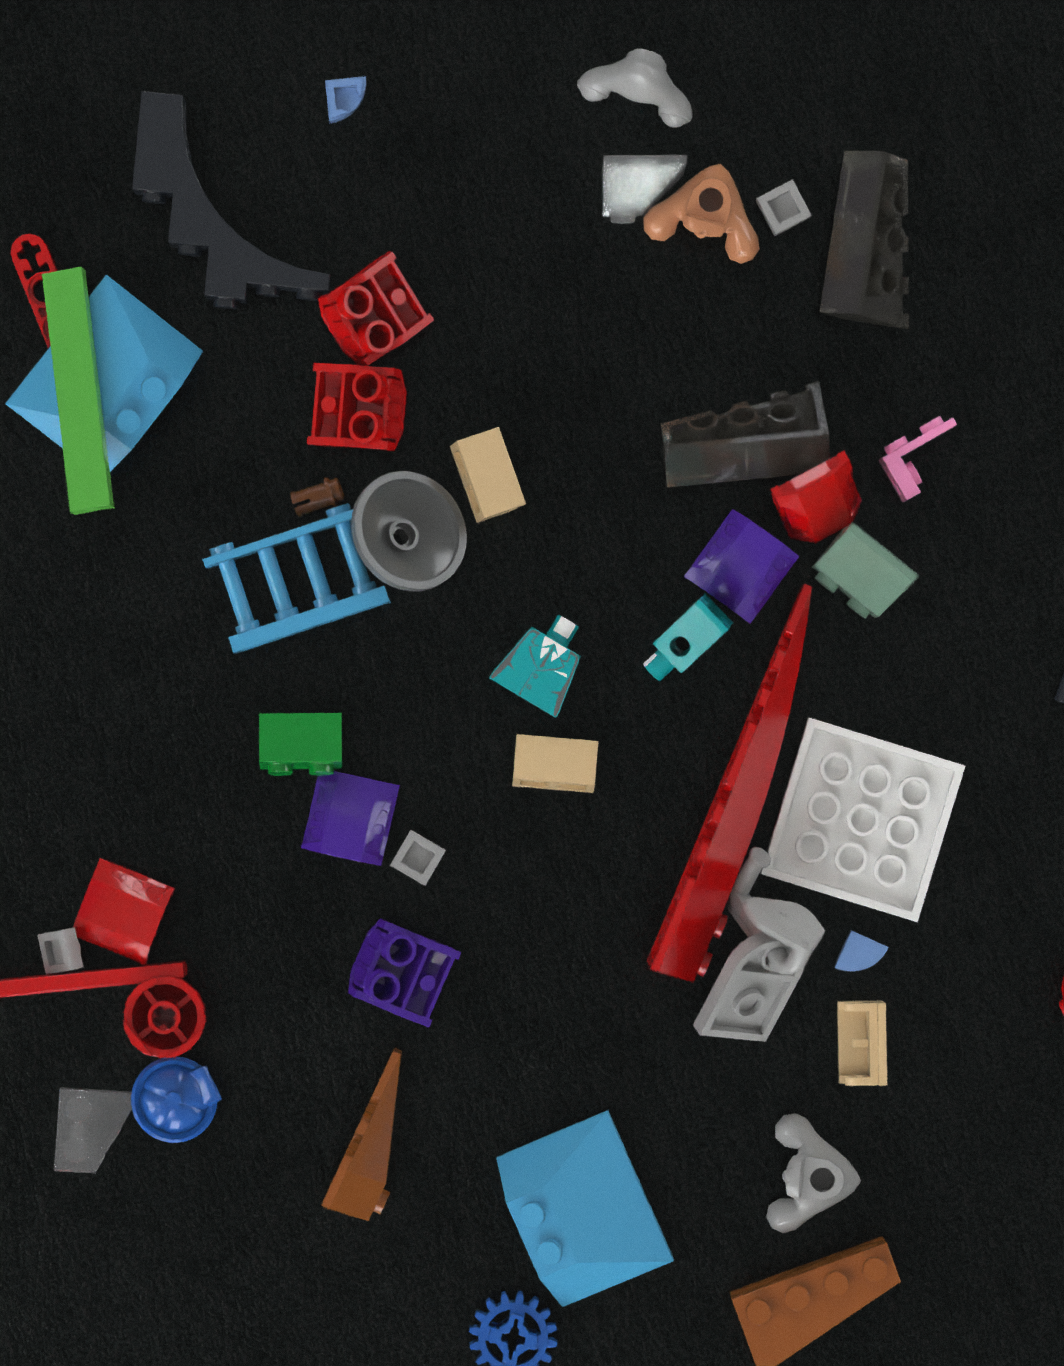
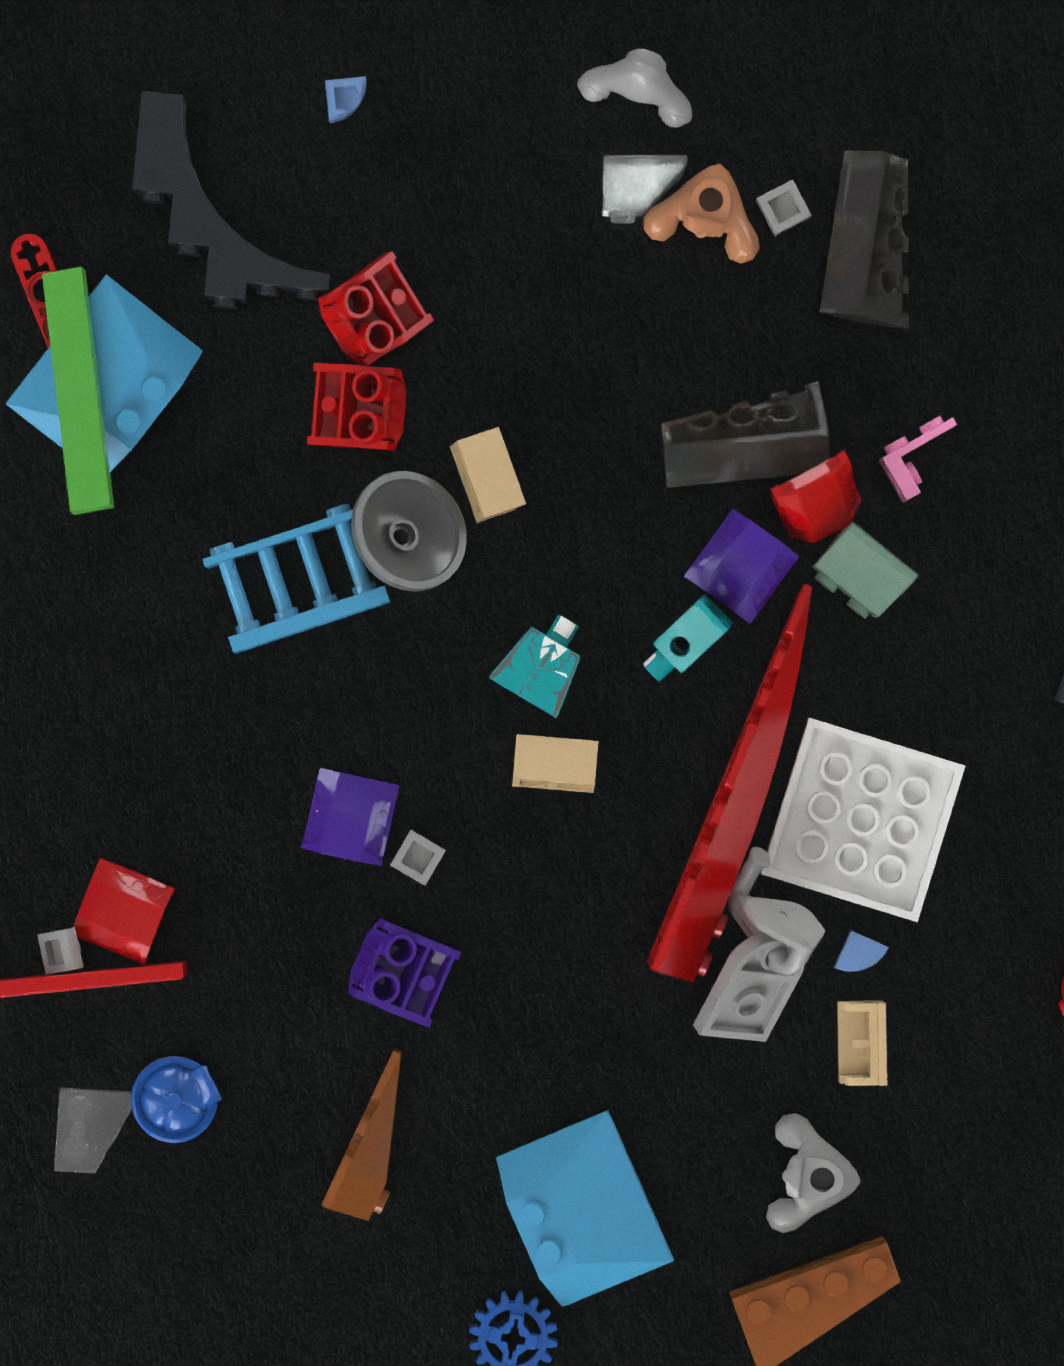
red cylinder [123,975,206,1058] -> none
green brick [259,713,342,776] -> none
reddish brown pin [290,476,345,518] -> none

